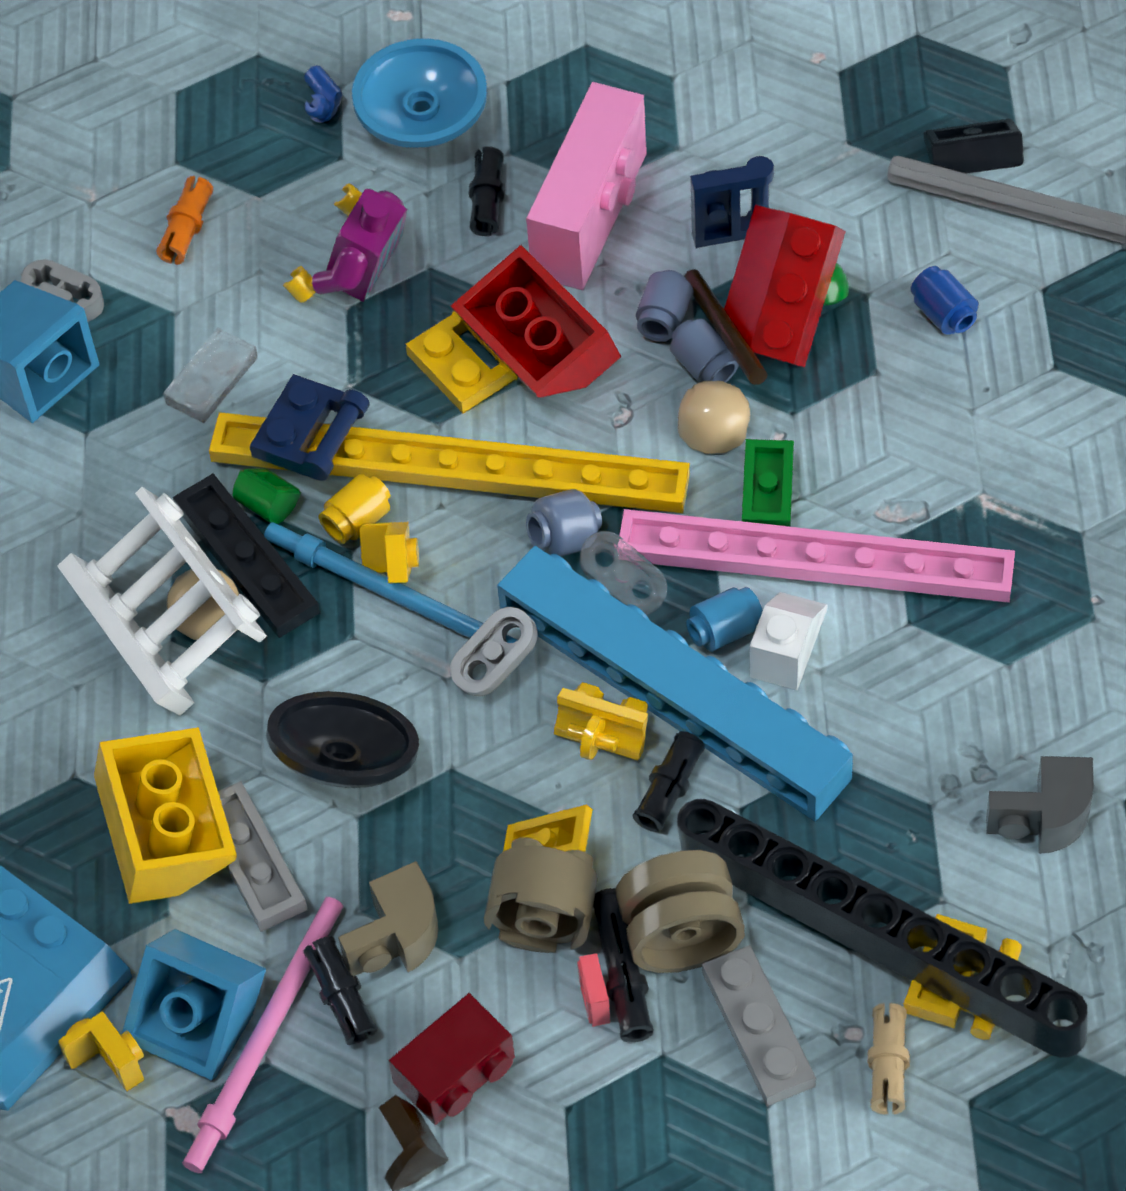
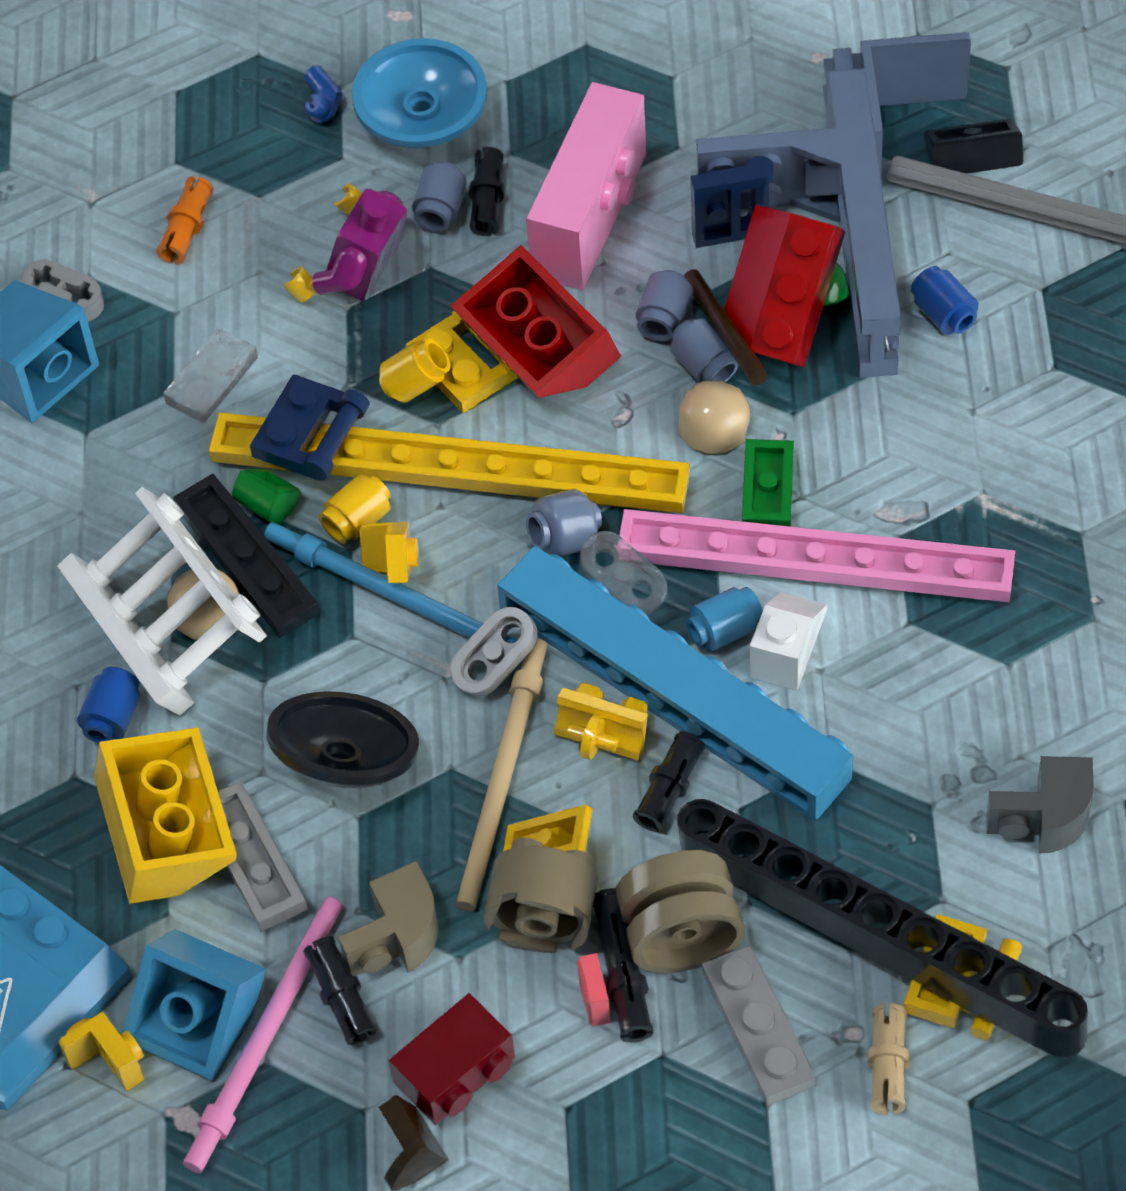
none -> blue brick [77,667,140,744]
none -> yellow brick [379,339,450,403]
none -> sand blue brick [412,162,467,232]
none -> tan bar [455,639,548,911]
none -> sand blue piece [696,32,971,378]

